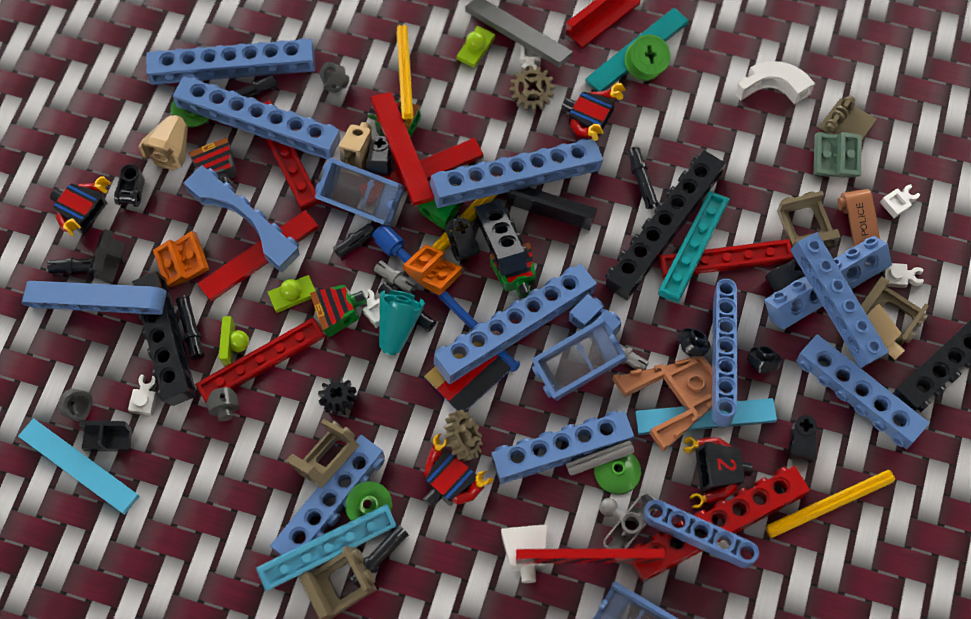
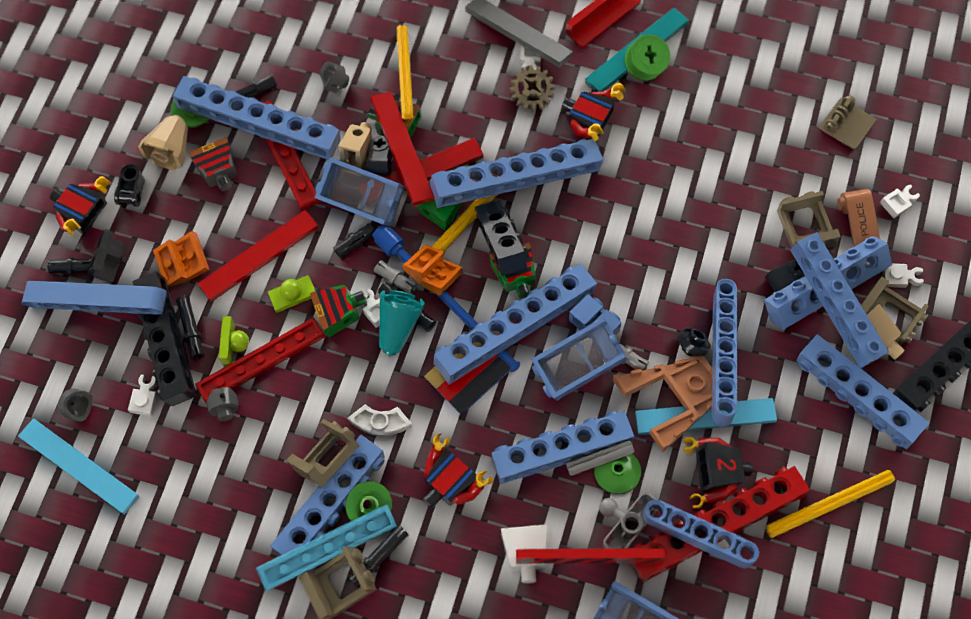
black panel [79,421,133,452] -> none
medium blue brick [146,39,315,85] -> none
medium blue arch [183,165,300,273] -> none
black gear [318,377,357,416] -> none
dark tan gear [444,410,483,462] -> none
black piece [445,218,480,262] -> none
lime tile [457,26,495,68] -> none
black panel [508,187,597,230] -> none
black brick [605,150,726,301] -> none
black pin [627,147,659,209] -> none
teal tile [658,191,730,303] -> none
red tile [659,239,794,278] -> none
white arch [735,61,815,104] -> none
black plate [747,346,782,374] -> none
black piece [788,415,817,463] -> none
sand green slope [813,132,862,177] -> none
none -> white tile [347,404,412,436]

